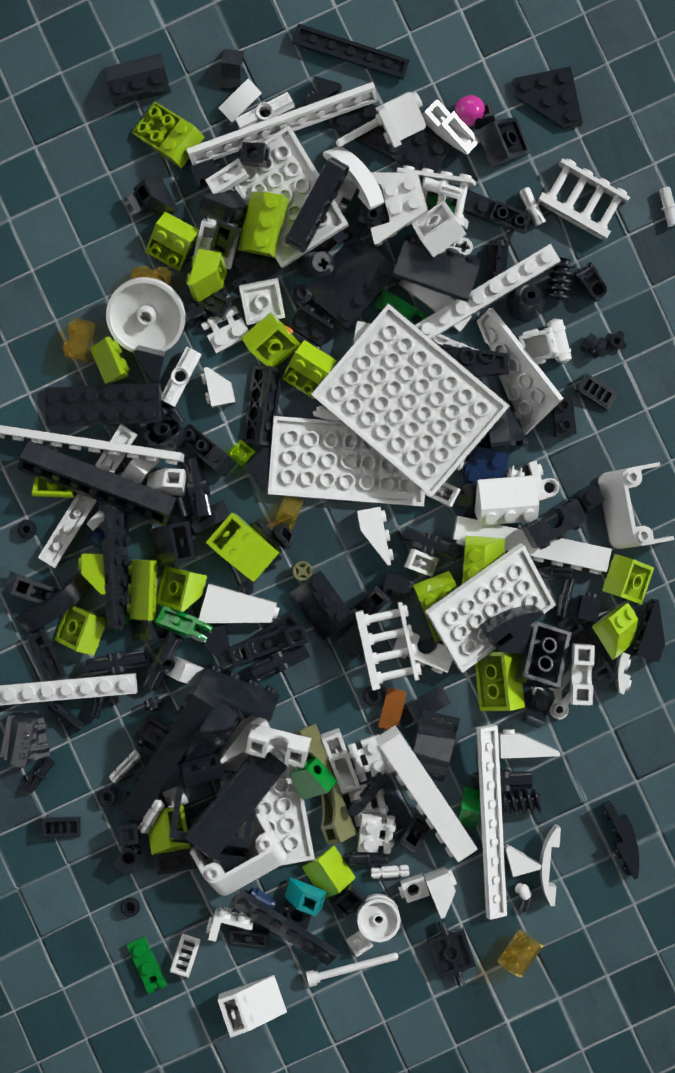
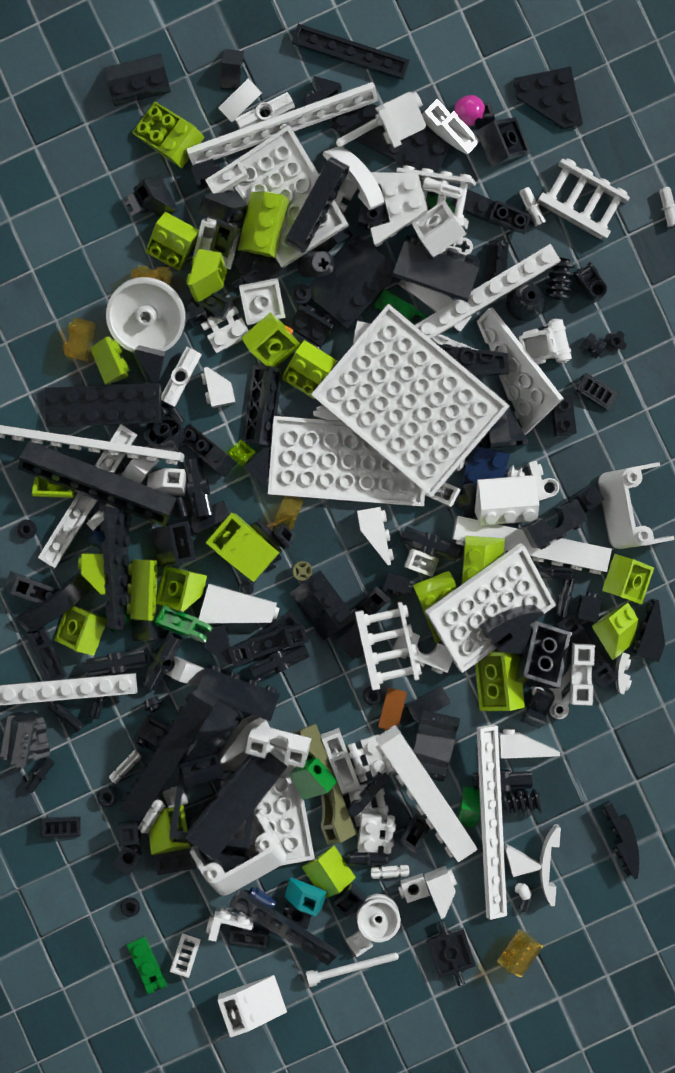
black brick [238,142,270,168] -> none

